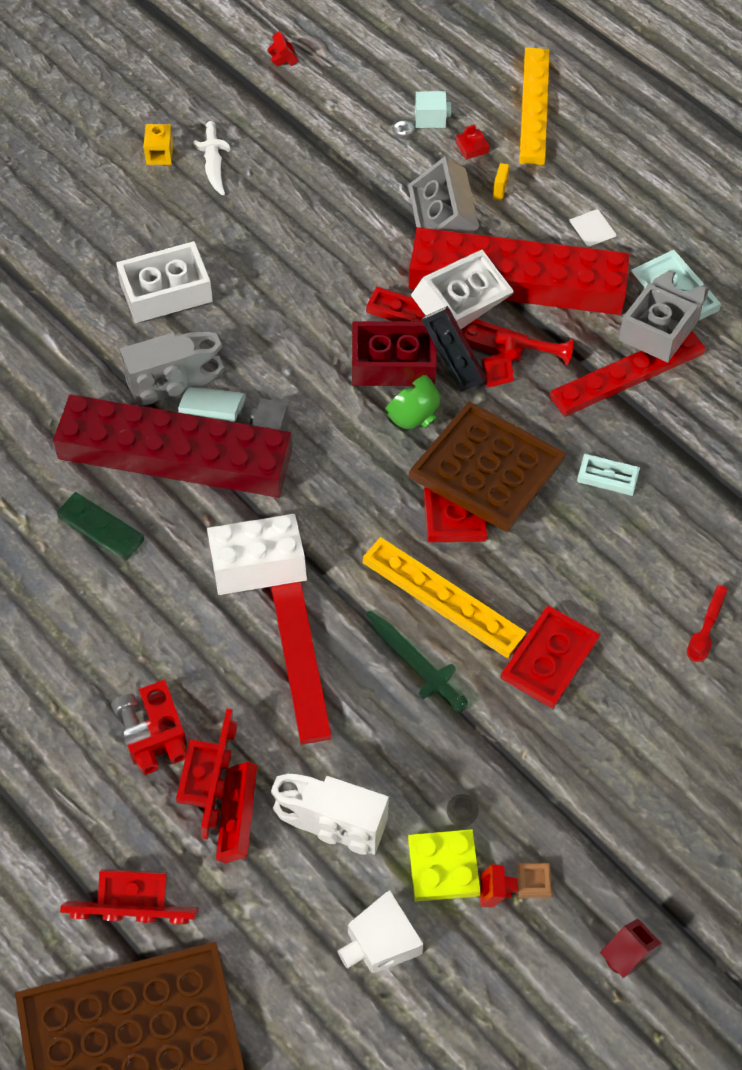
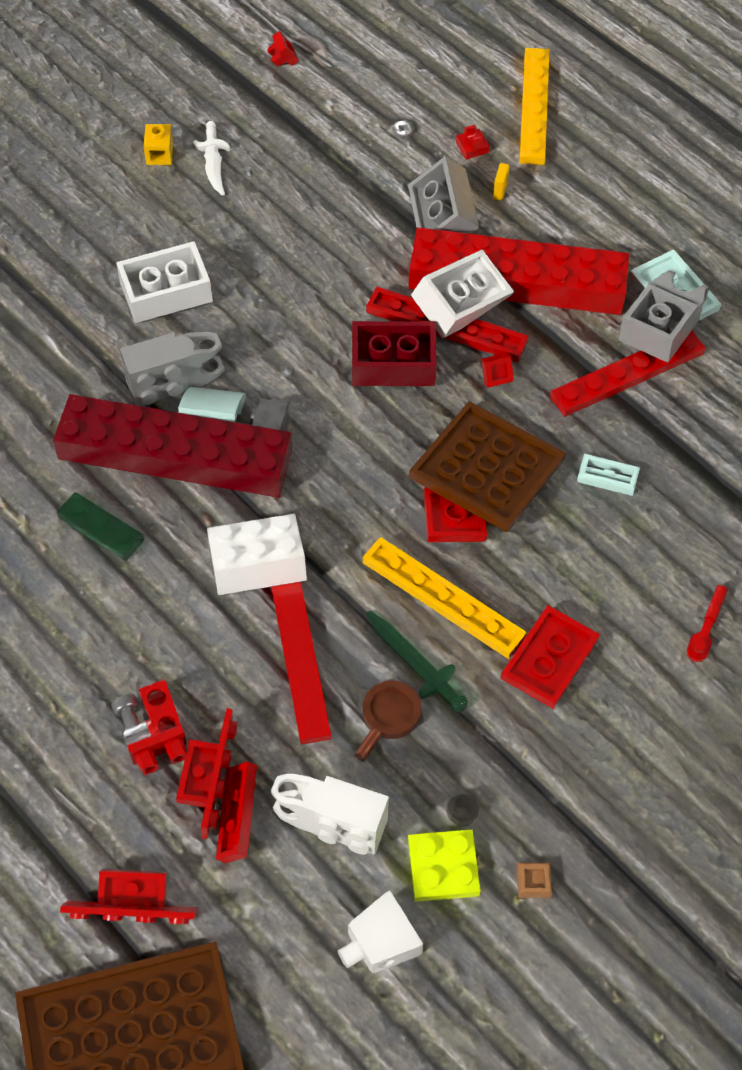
bright green cylinder [384,375,440,429] -> none
light aqua brick [415,91,451,128] -> none
black plate [421,306,487,392] -> none
red tile [480,864,518,908] -> none
red piece [495,331,574,366] -> none
white sticker [569,209,617,247] -> none
dark red brick [600,918,662,978] -> none
none -> copper piece [354,681,421,762]

